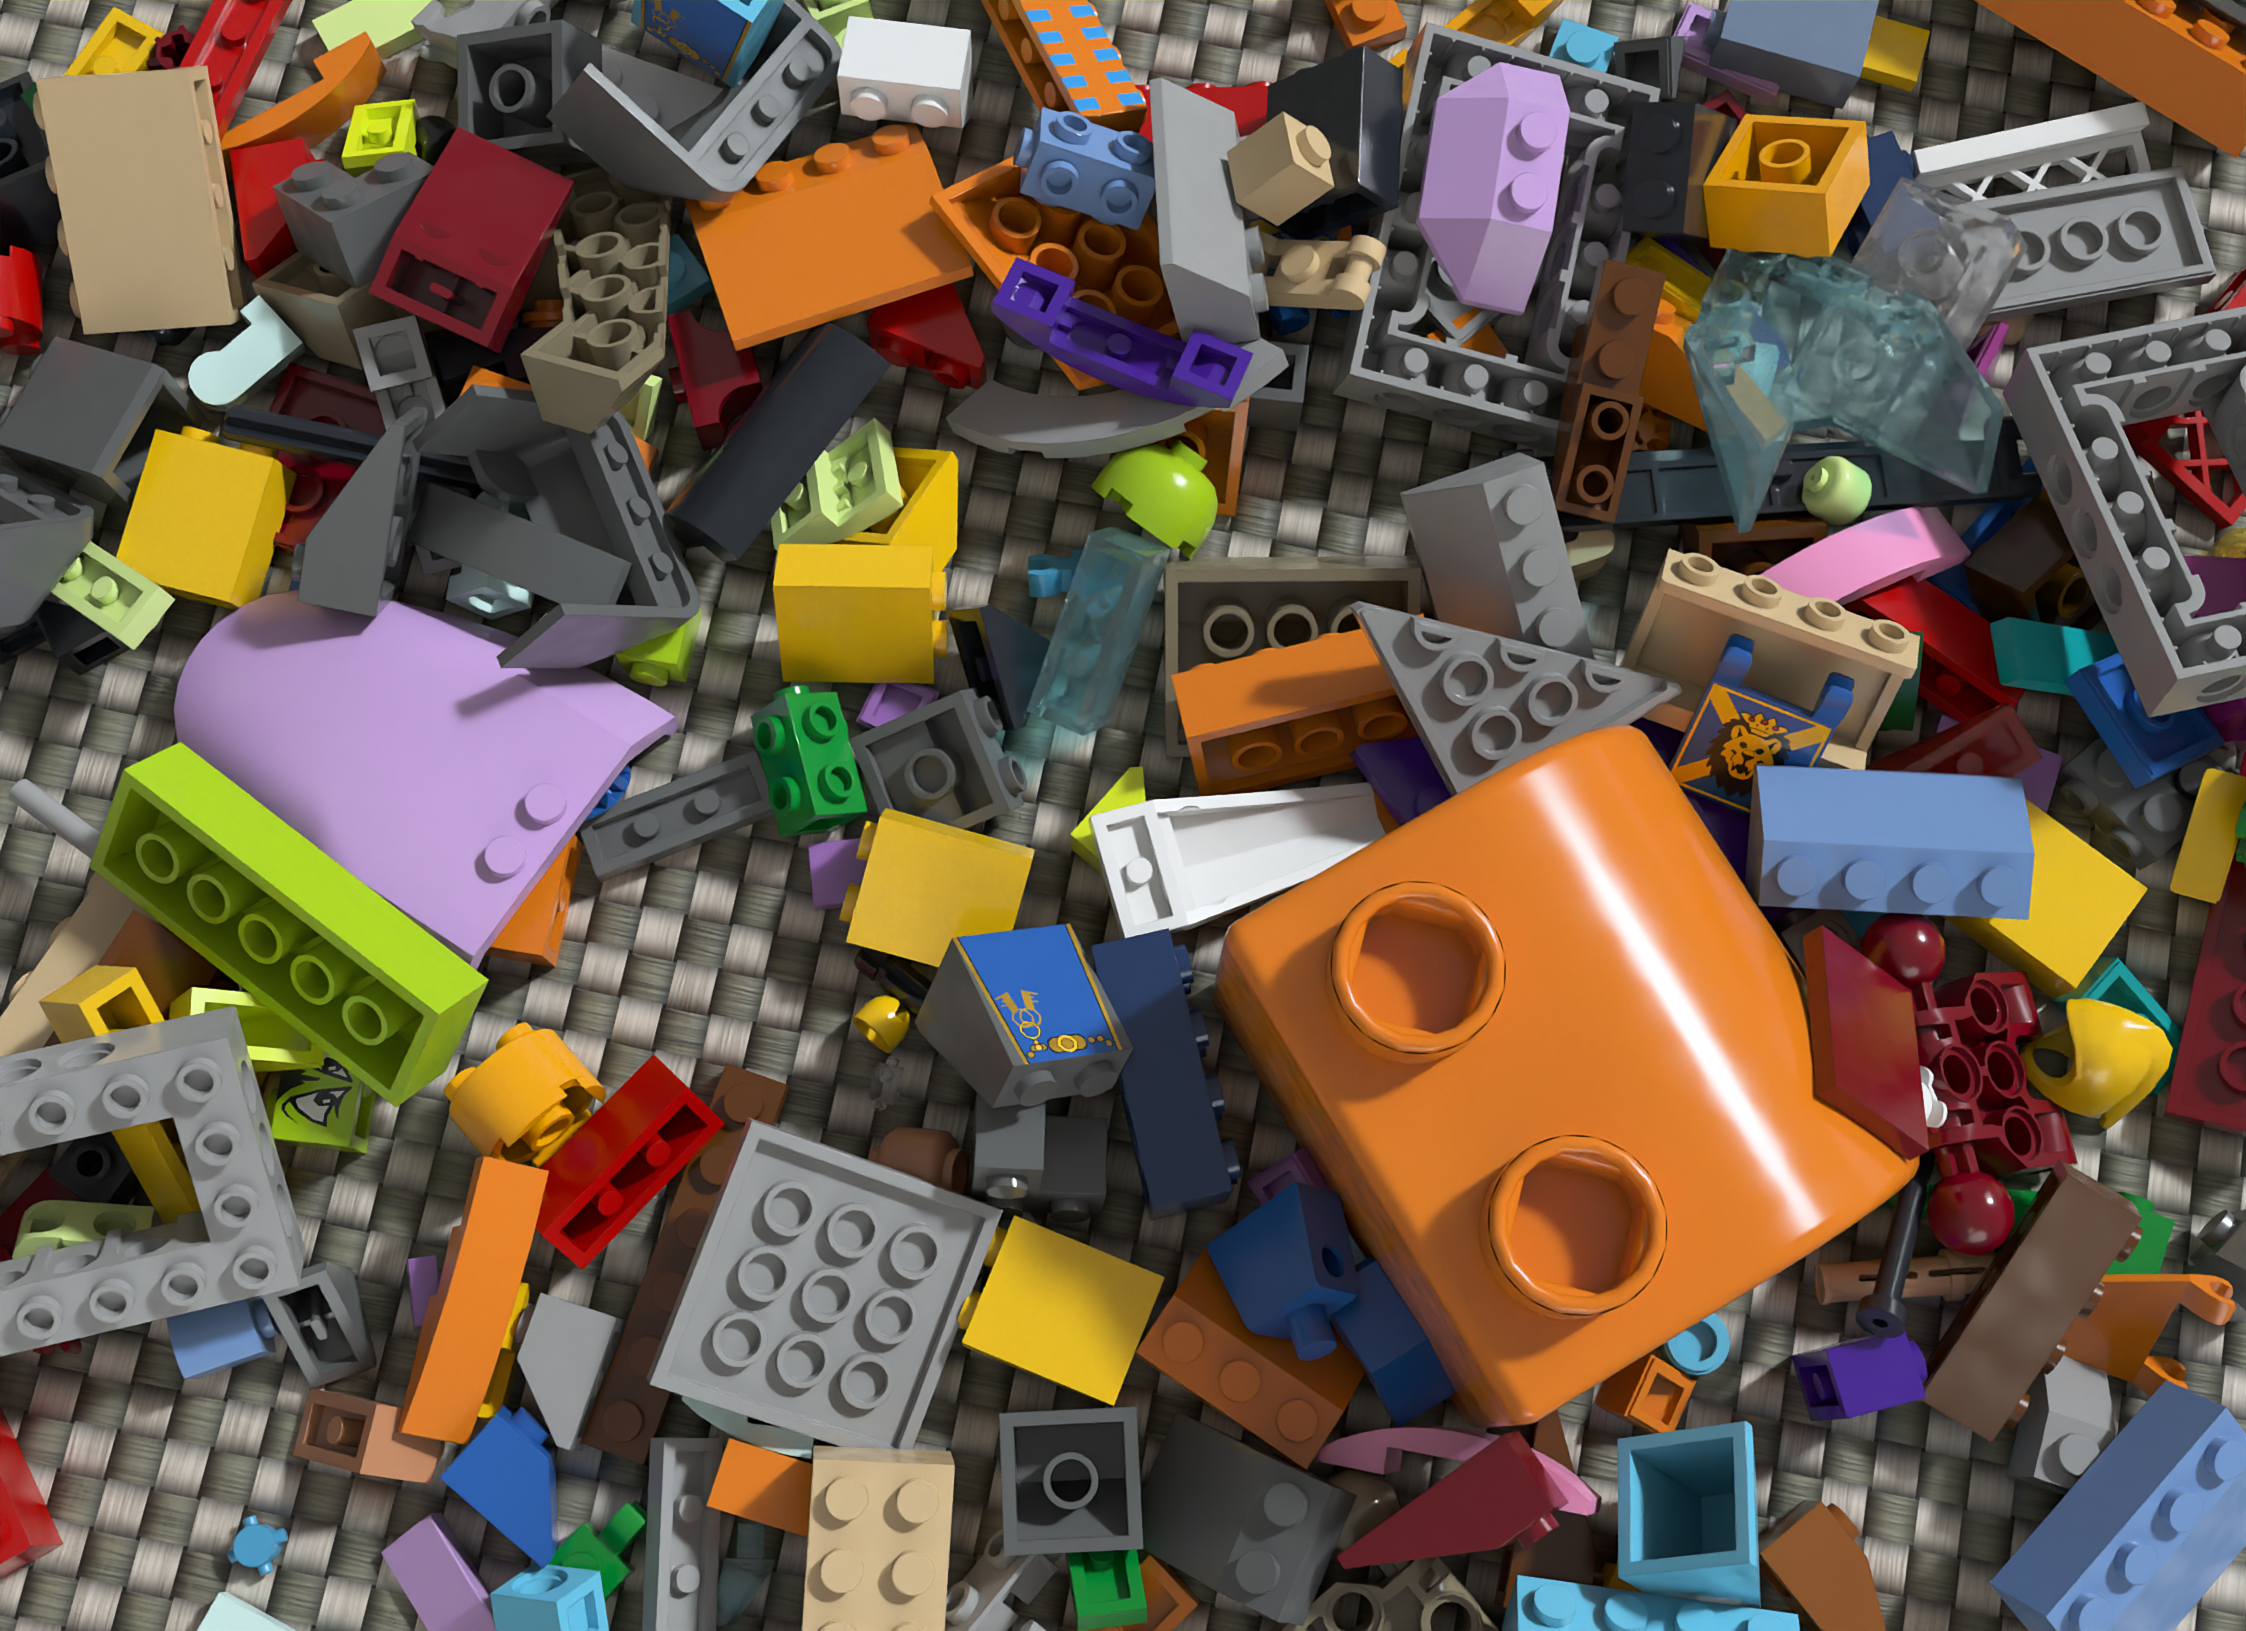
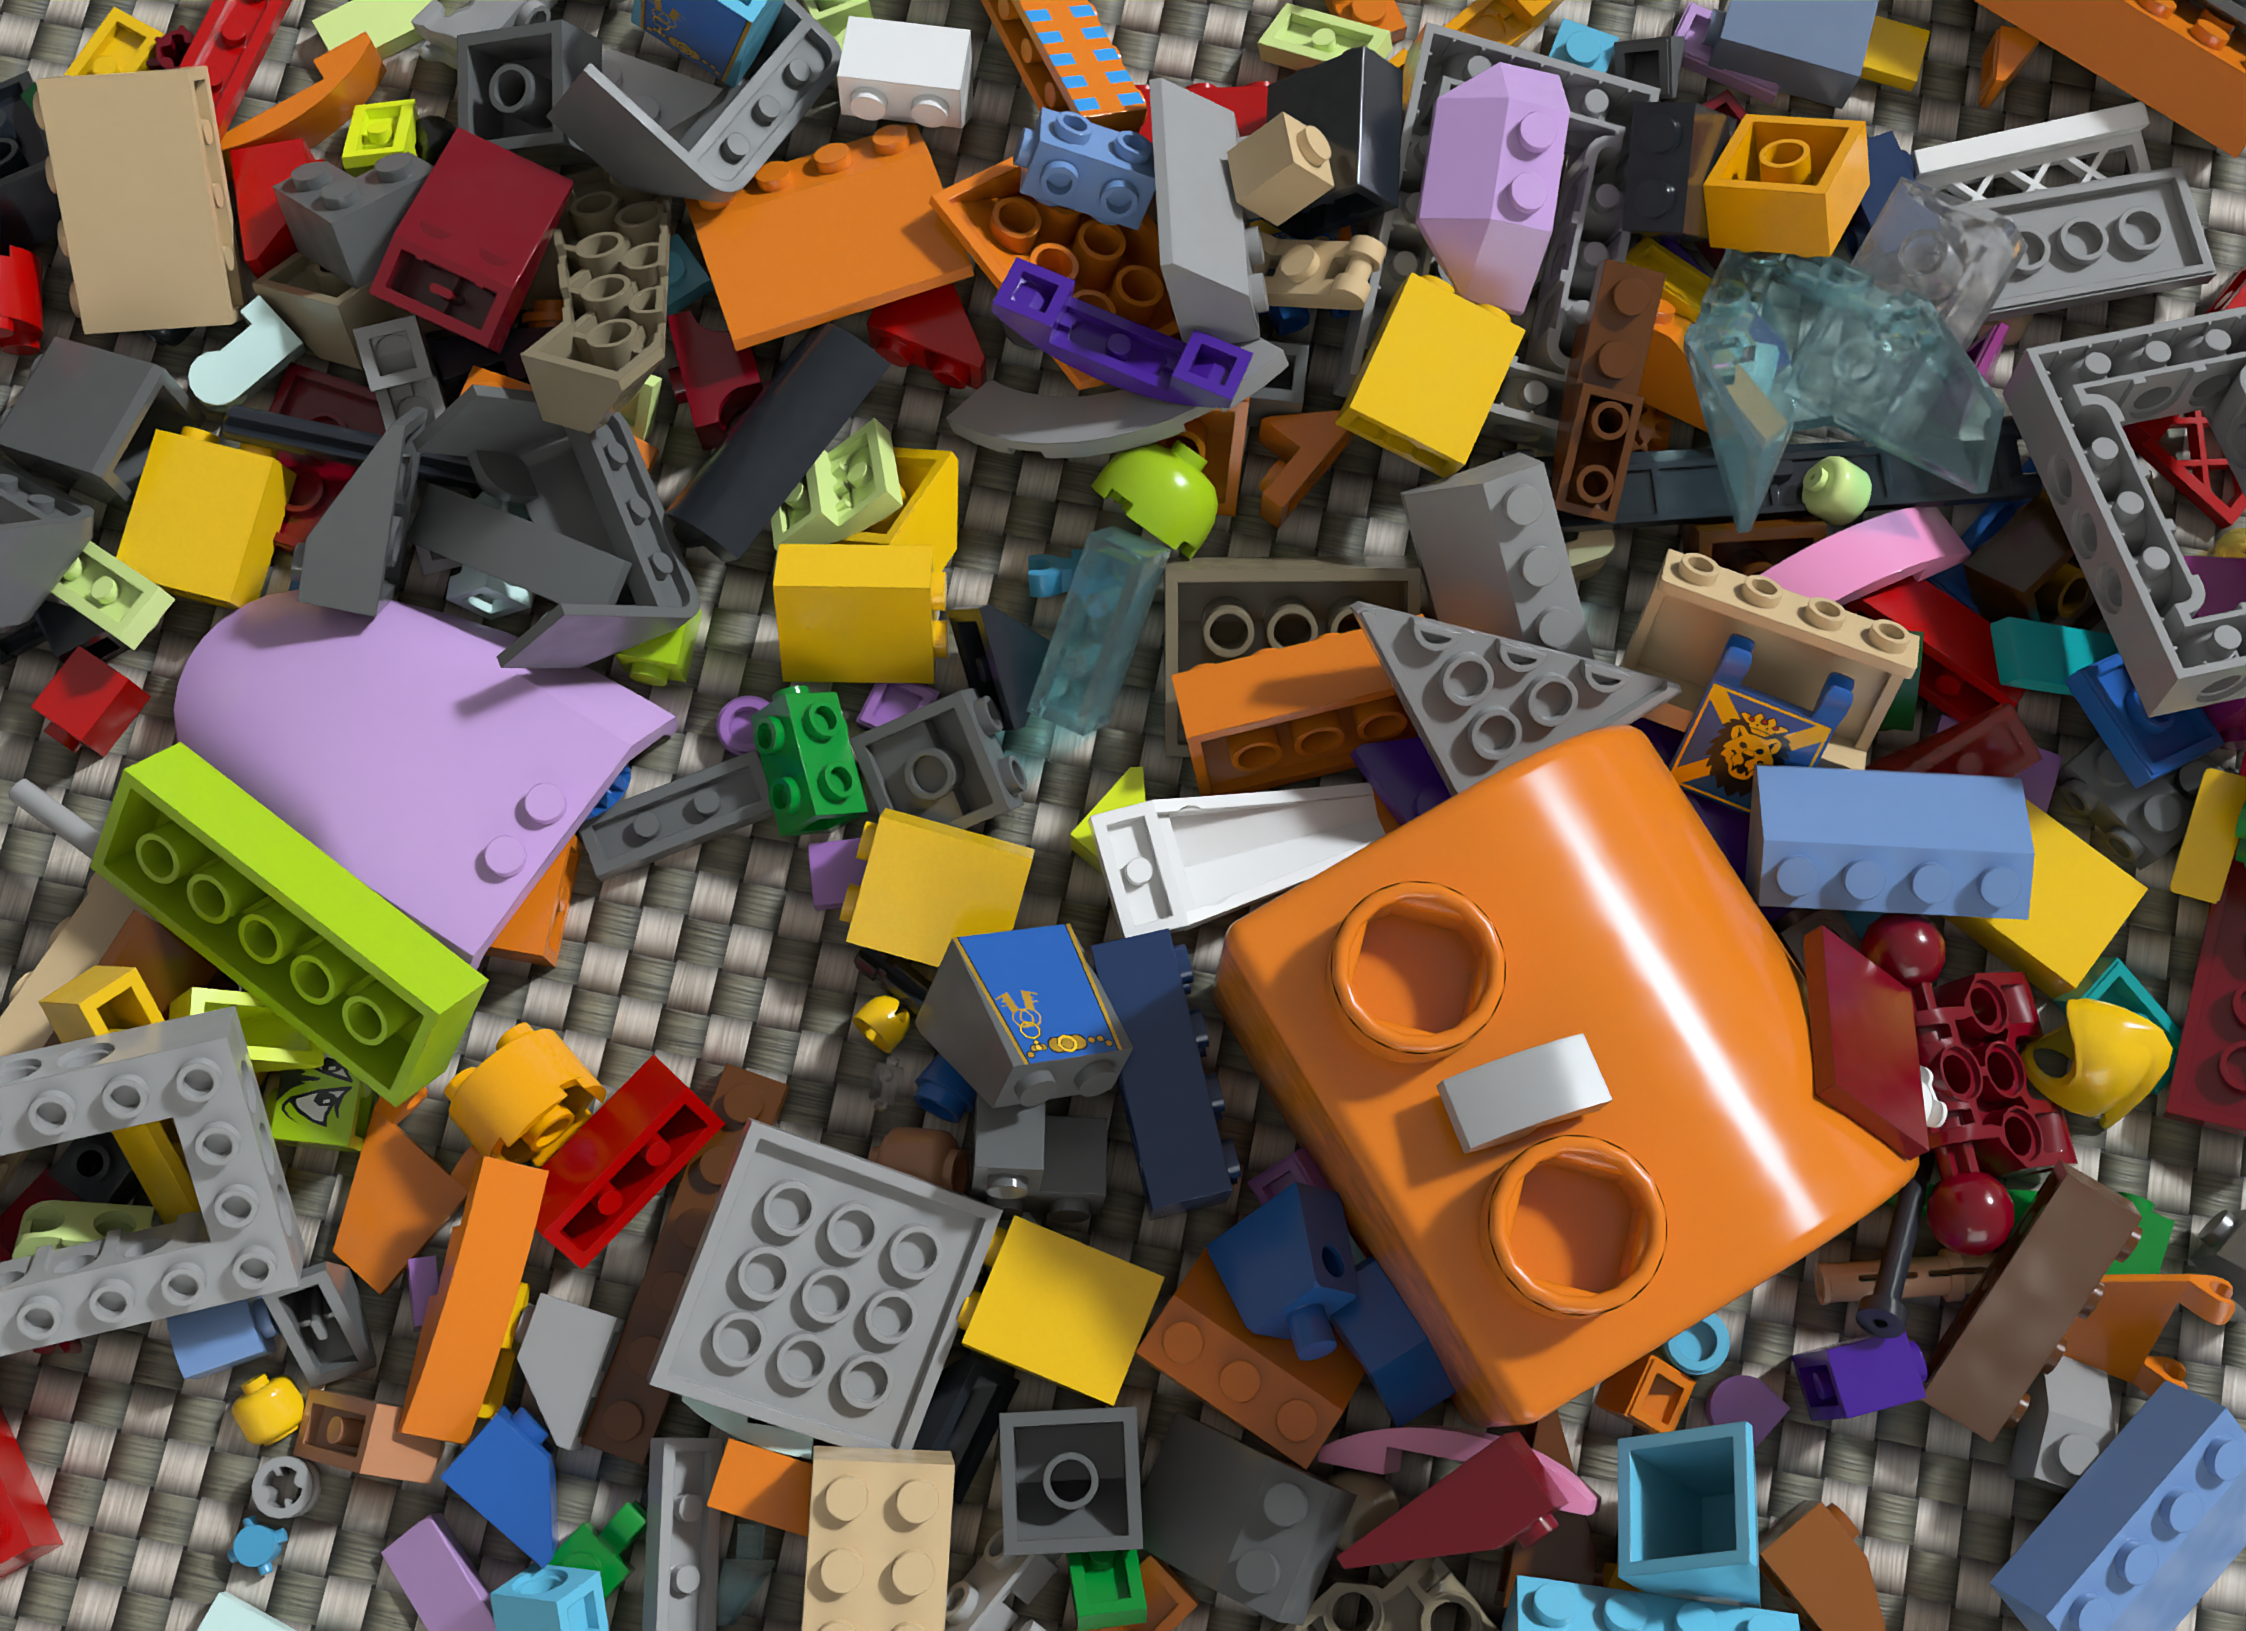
none -> red brick [31,646,151,757]
none -> yellow piece [231,1372,306,1446]
none -> light grey bush [251,1456,322,1519]
none -> orange flag [332,1086,492,1295]
none -> medium lavender tile [716,695,770,760]
none -> black slope [912,1354,1020,1505]
none -> blue cone [913,1053,977,1123]
none -> yellowish green plate [1257,3,1393,71]
none -> orange slope [1258,410,1354,529]
none -> yellow brick [1335,272,1526,478]
none -> light grey slope [1436,1033,1612,1154]
none -> medium lavender tile [1705,1375,1791,1450]
none -> orange slope [1978,26,2040,109]

